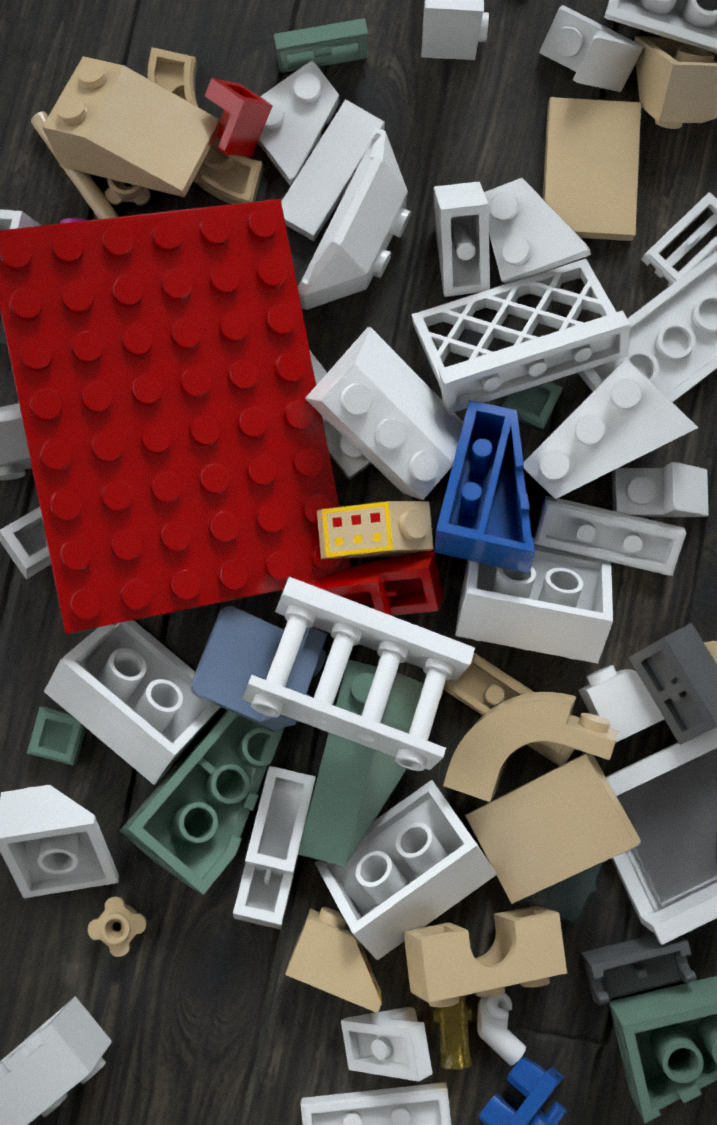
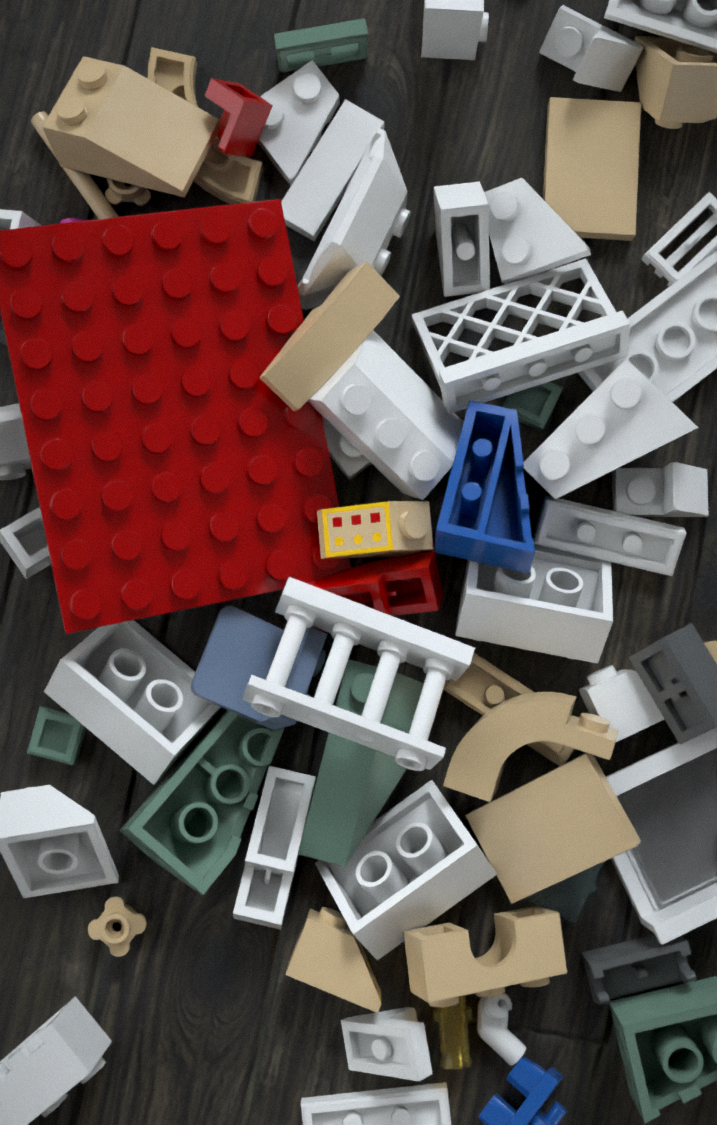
none -> tan slope [260,262,400,411]

